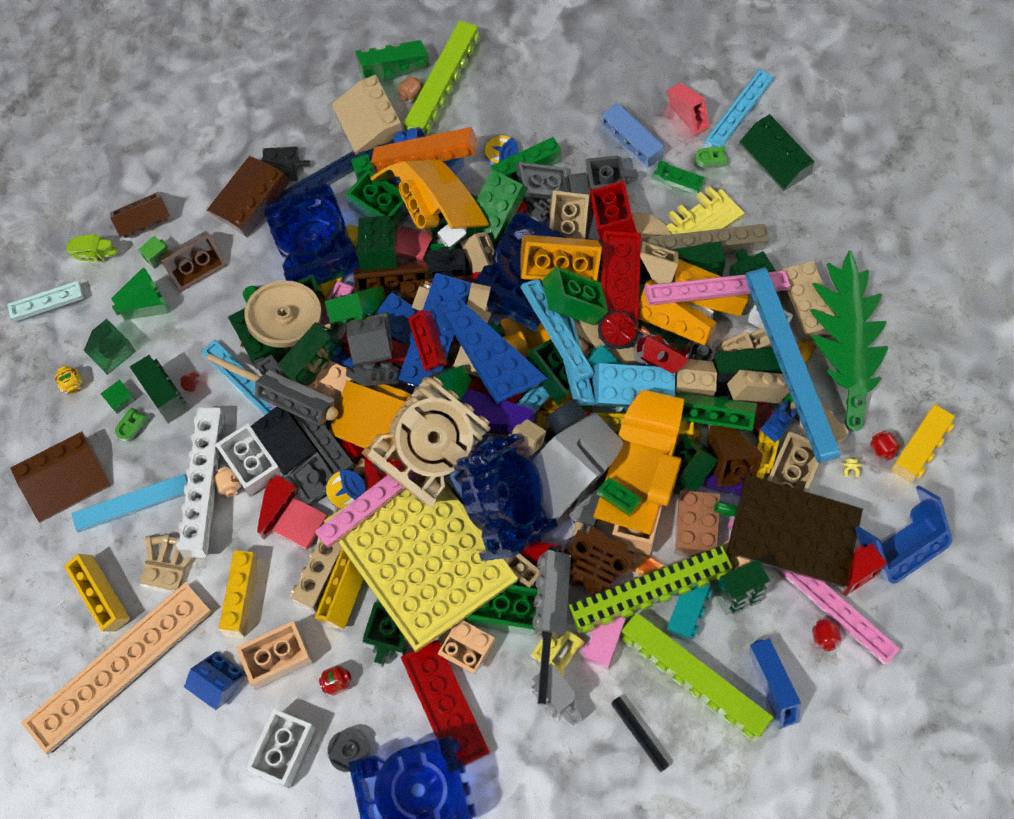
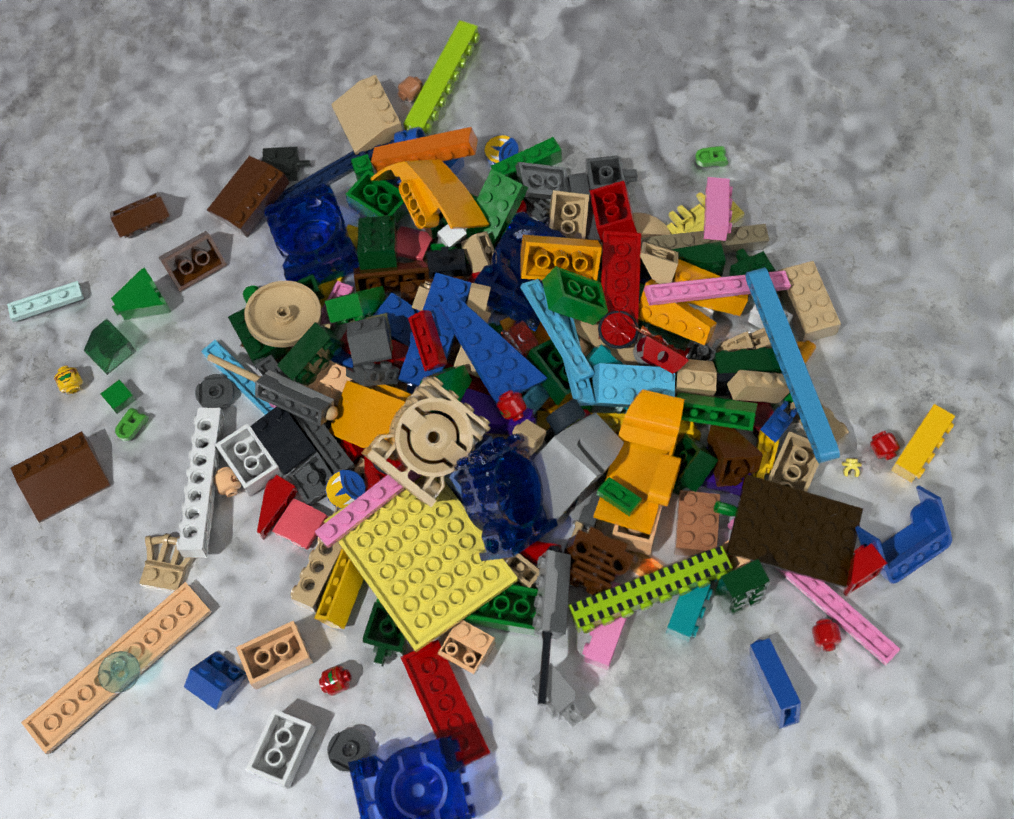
yellow brick [64,554,130,631] -> none
lime hinge [66,234,118,263] -> none
medium azure tile [72,474,188,532] -> none
dark green brick [130,355,188,424] -> none
bright green brick [138,236,169,269] -> none
clear red plate [180,371,200,392] -> none
yellow brick [219,550,258,637] -> none
green wedge [355,40,430,83] -> none
light yellow plate [531,629,585,676] -> none
medium blue brick [601,103,664,168] -> none
black axle [611,697,669,772] -> none
lime brick [621,612,774,741] -> none
green plate [652,161,705,195] -> none
coral slope [667,83,710,135] -> none
medium azure tile [704,69,774,147] -> none
dark green slope [739,114,815,192] -> none
green plant [810,251,888,431] -> none
none -> clear light blue dish [98,651,140,693]
none -> dark grey plate [195,374,235,410]
none -> red head [497,390,527,421]
none -> clear red torso [500,321,539,358]
none -> bright pink brick [703,177,733,241]

